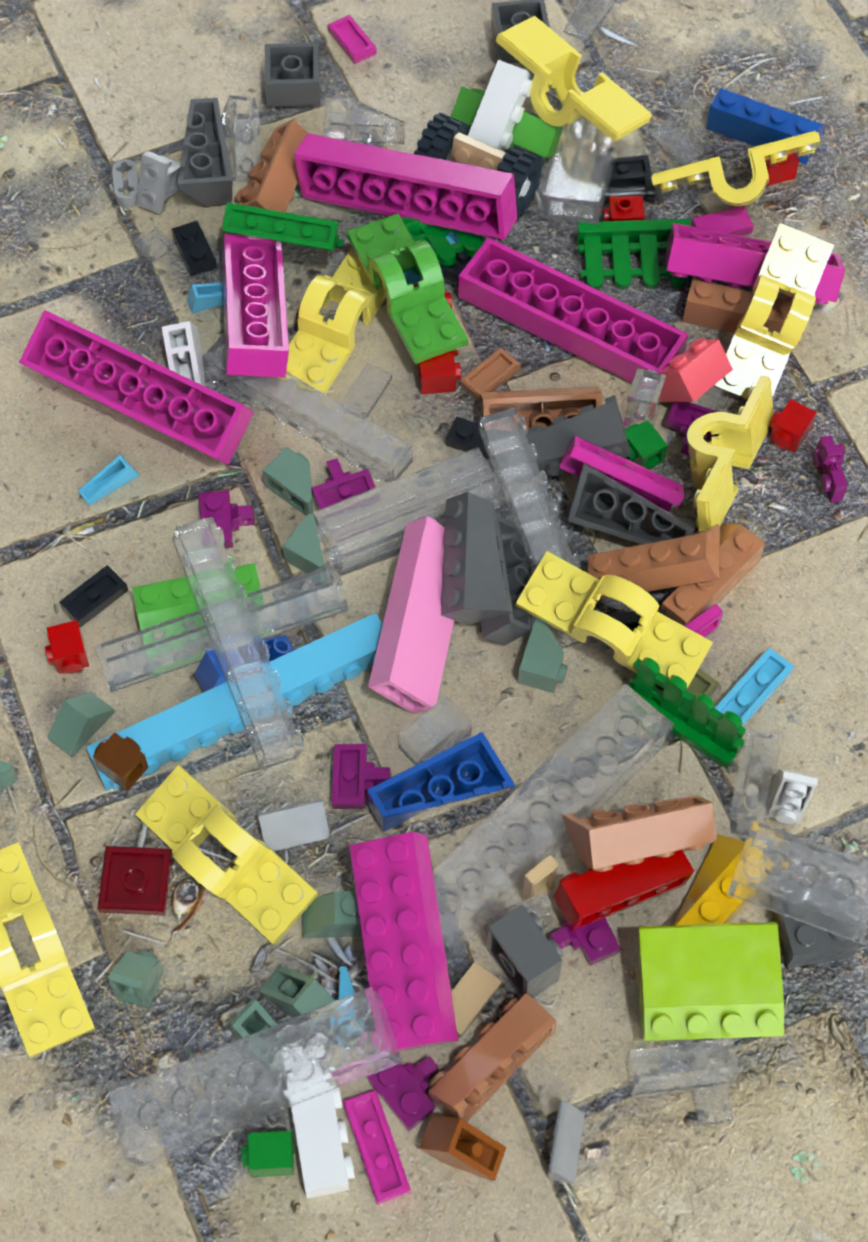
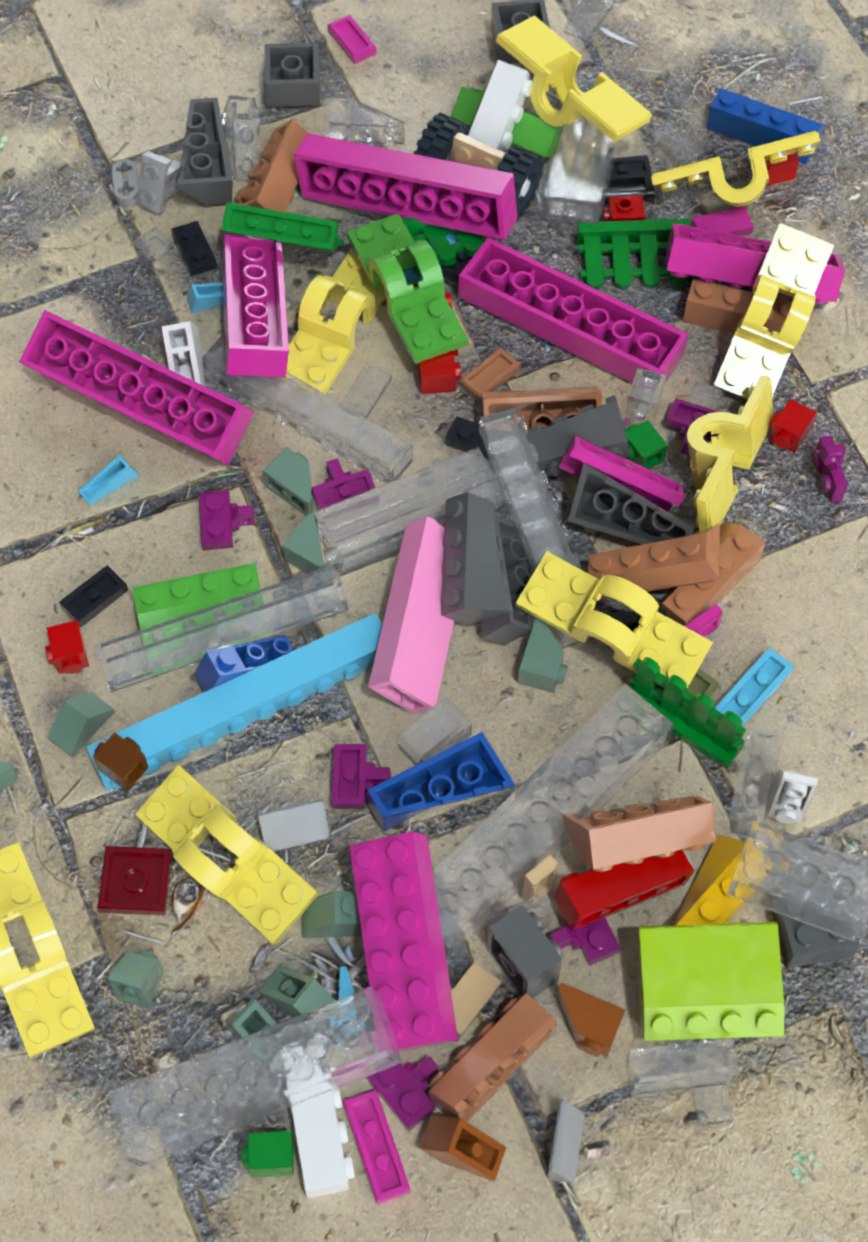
clear brick [172,517,304,770] -> none
coral slope [655,338,733,402] -> none
none -> dark orange slope [557,983,625,1057]

